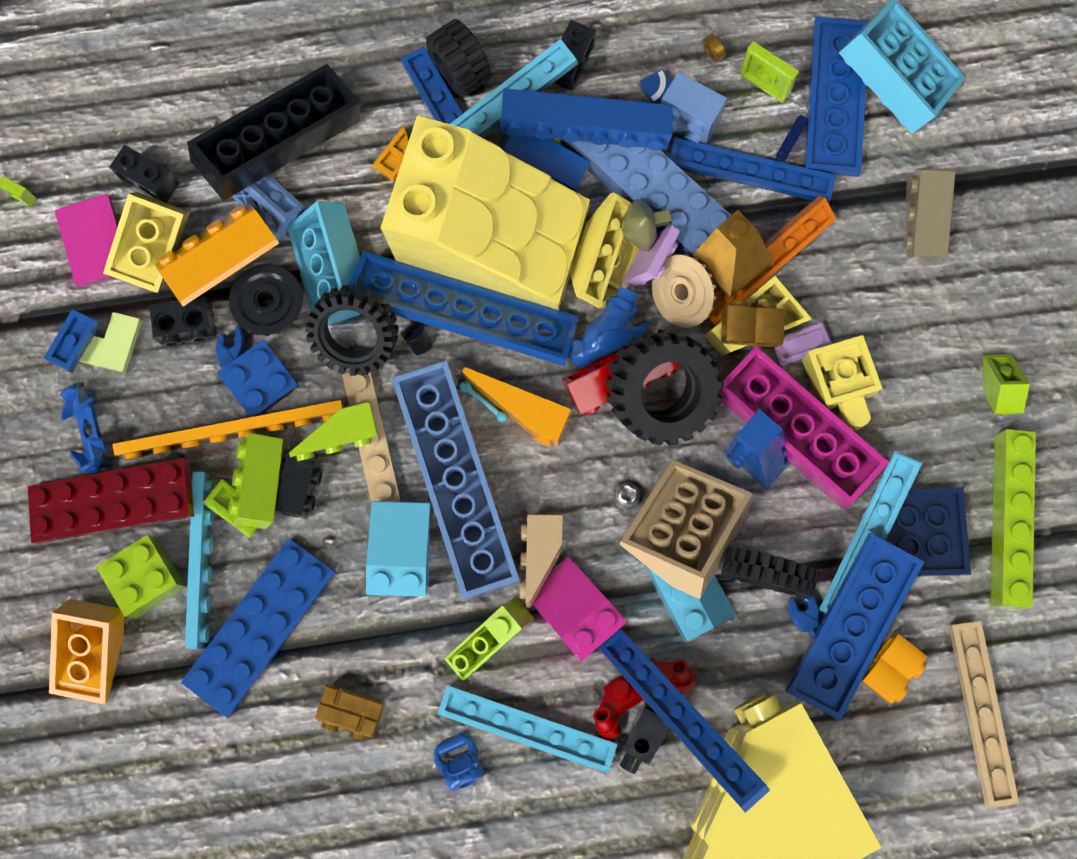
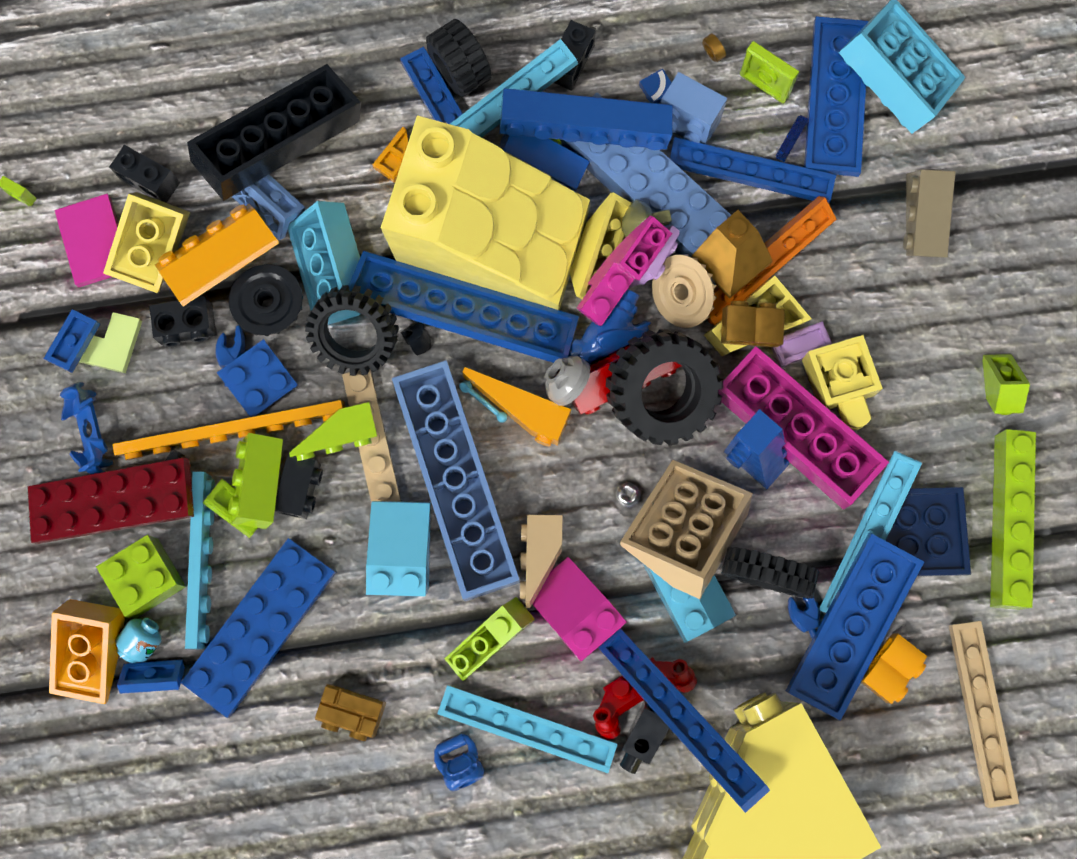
none -> medium azure head [116,618,161,663]
none -> blue plate [117,660,185,694]
none -> light grey piece [545,356,590,406]
none -> dark pink slope [577,216,673,326]

